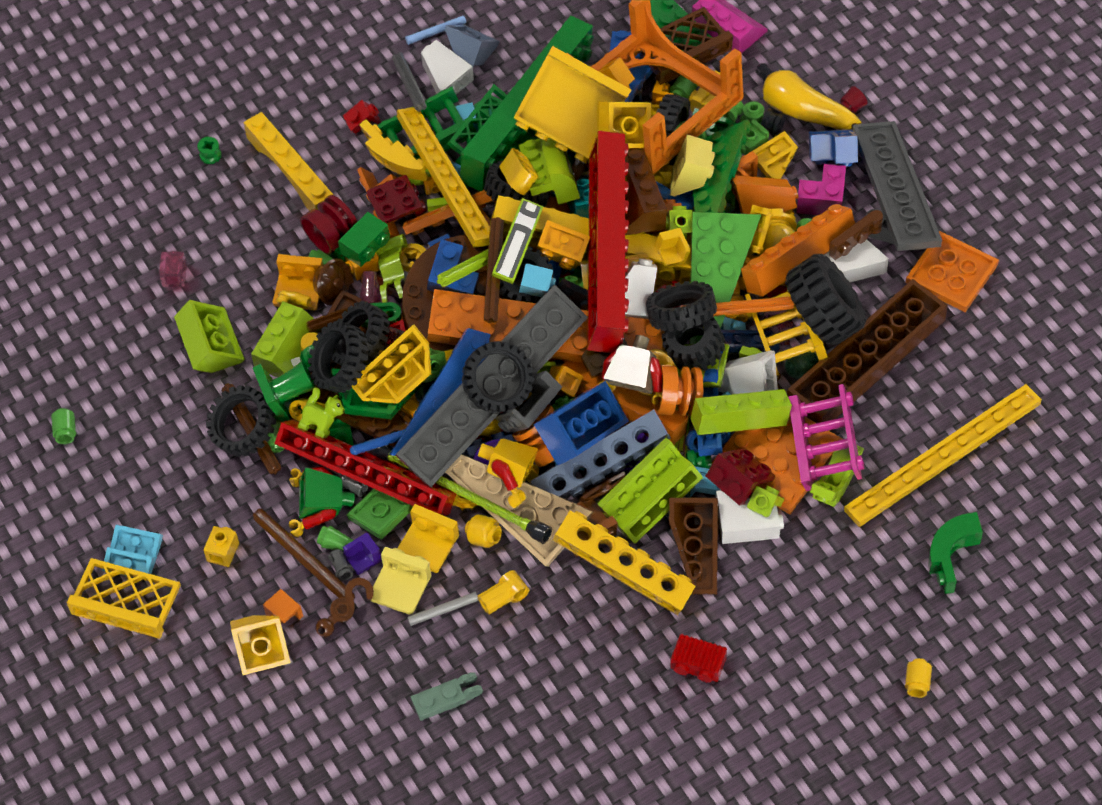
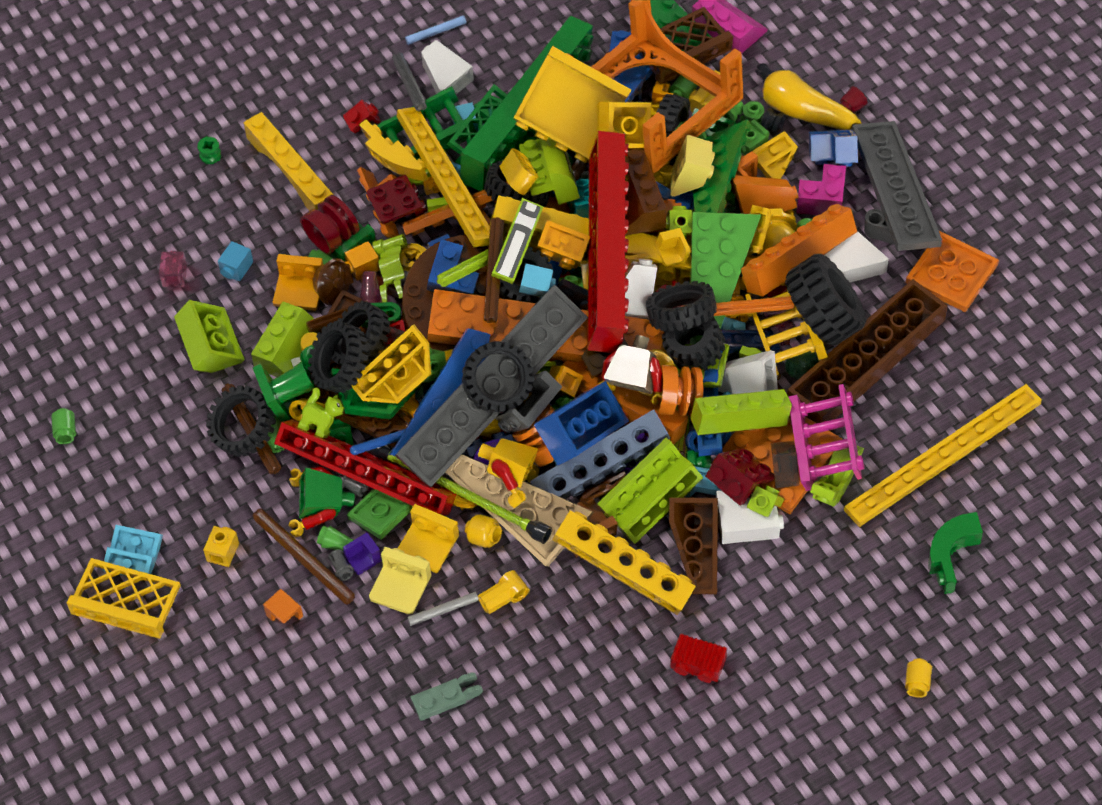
yellow slope [230,615,291,675] -> none
yellow arm [276,290,311,308] -> none
reddish brown piece [315,578,374,637] -> none
green brick [338,212,390,267] -> none
sand blue slope [445,25,500,67] -> none
light orange brick [599,57,635,88] -> none
reddish brown plate [829,210,883,261] -> none
none -> dark azure brick [218,241,253,282]
none -> clear smoke slope [770,441,799,488]

